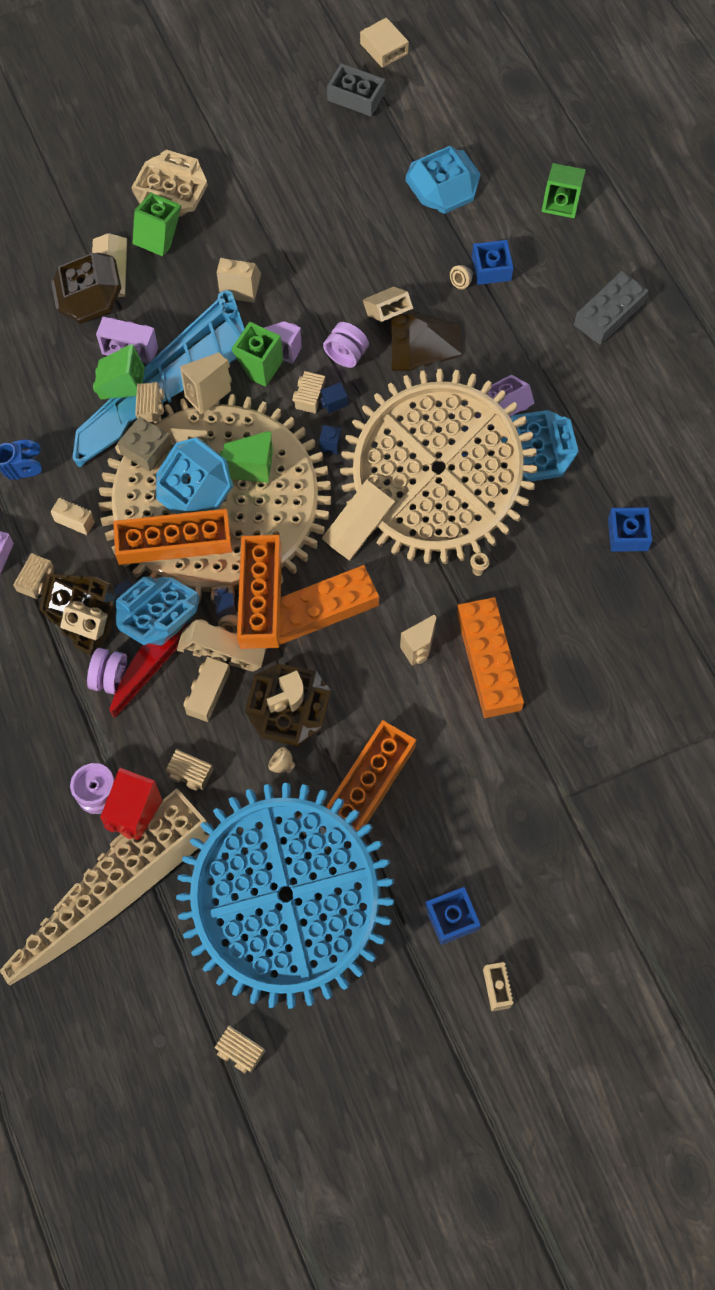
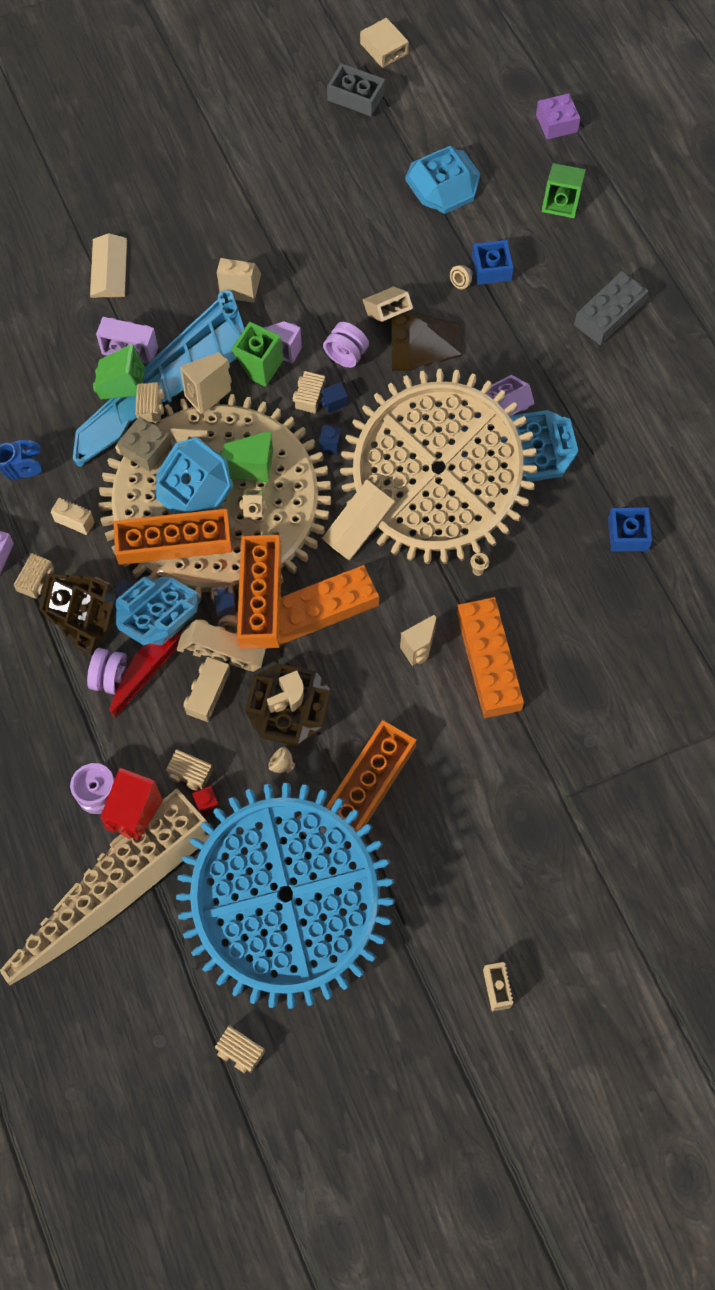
dark brown piece [51,252,121,324] -> none
tan brick [60,601,108,640] -> none
tan piece [132,150,208,217] -> none
bright green slope [132,192,181,256] -> none
blue brick [425,887,481,945] -> none
none -> red brick [192,786,219,817]
none -> tan brick [240,490,267,520]
none -> medium lavender brick [536,93,580,139]

